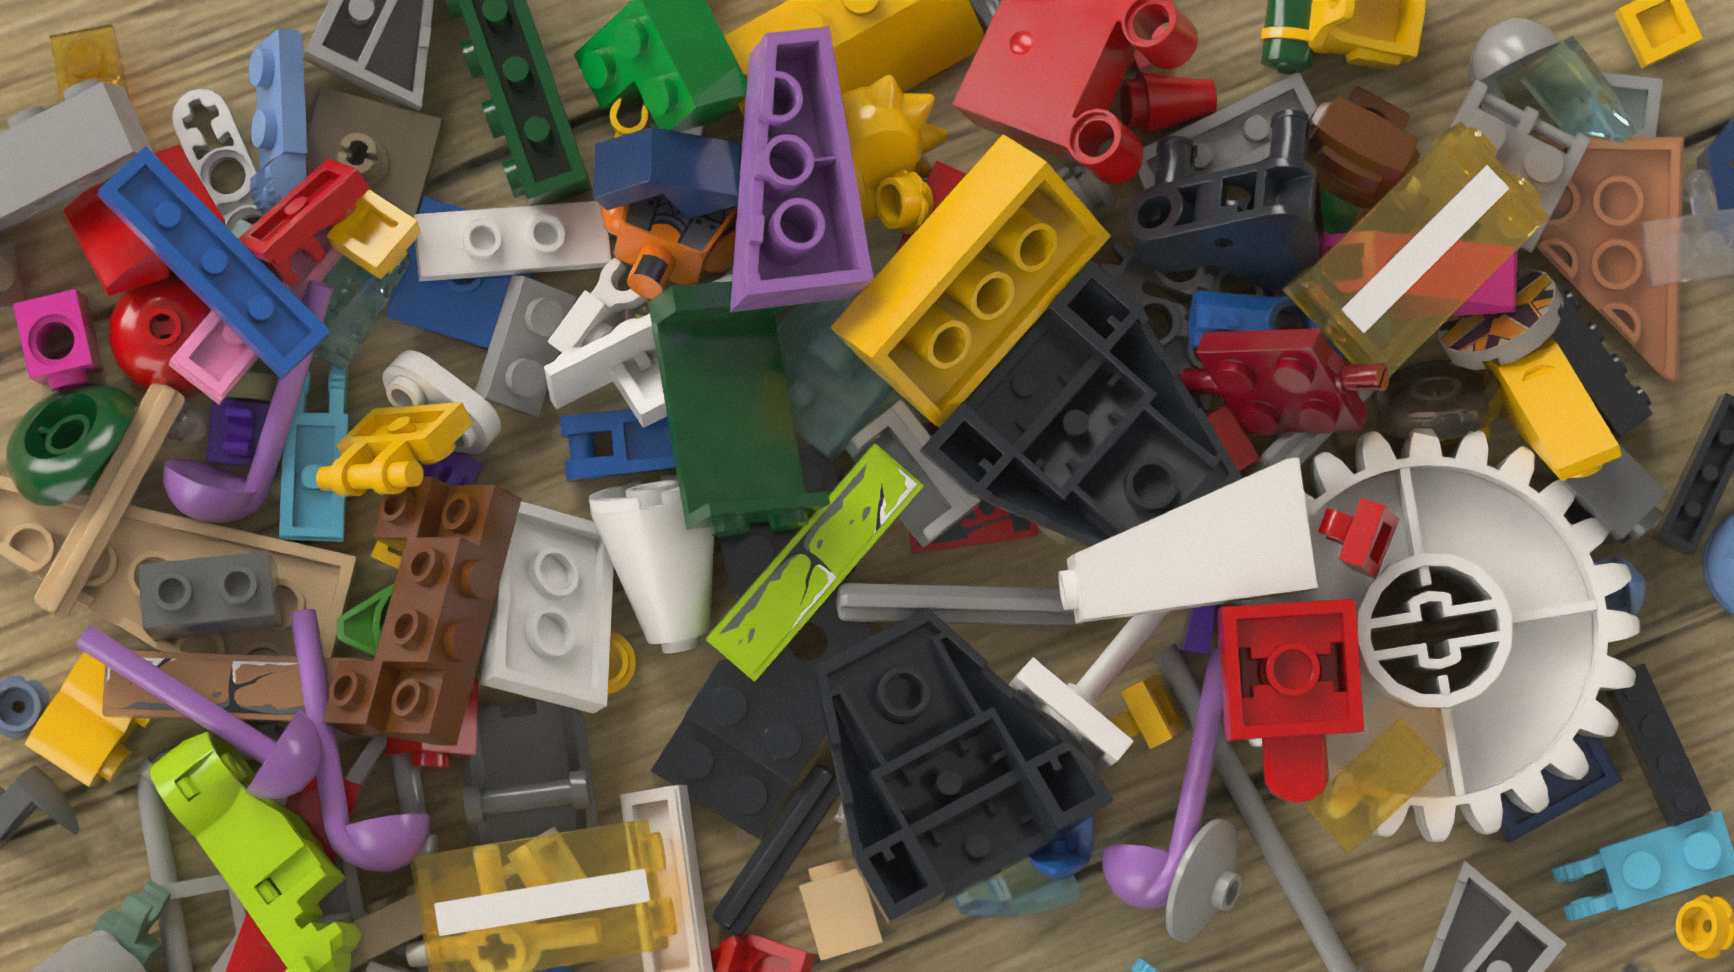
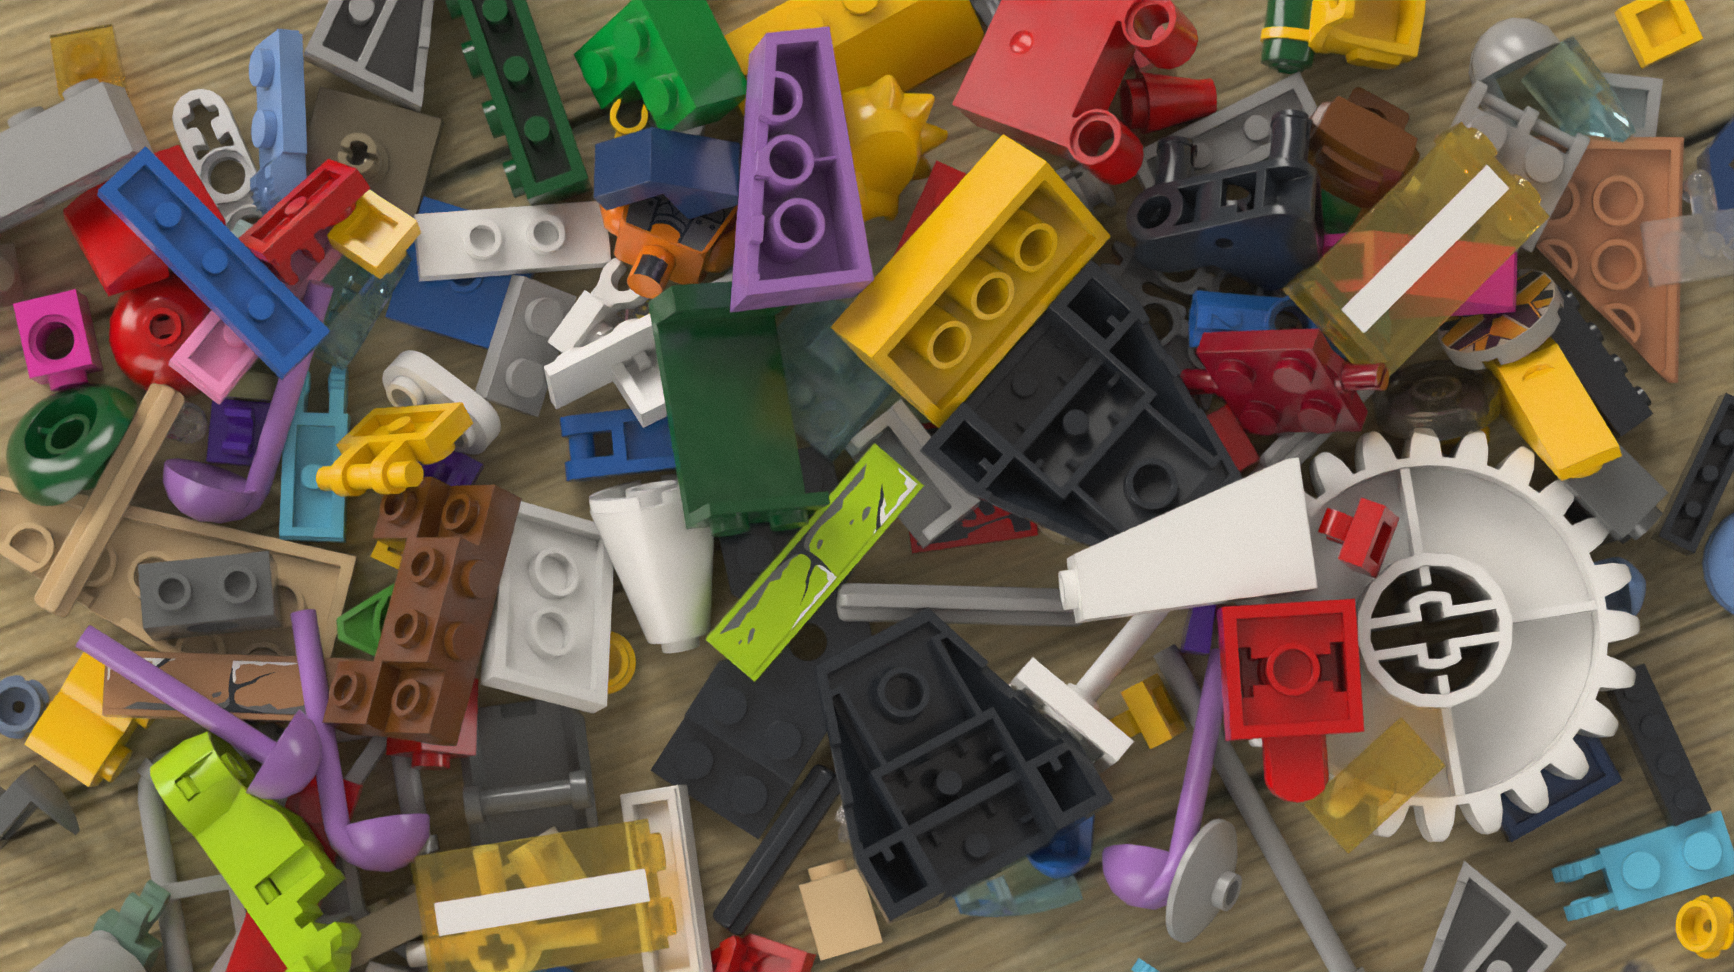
yellow plate [876,170,933,234] -> none

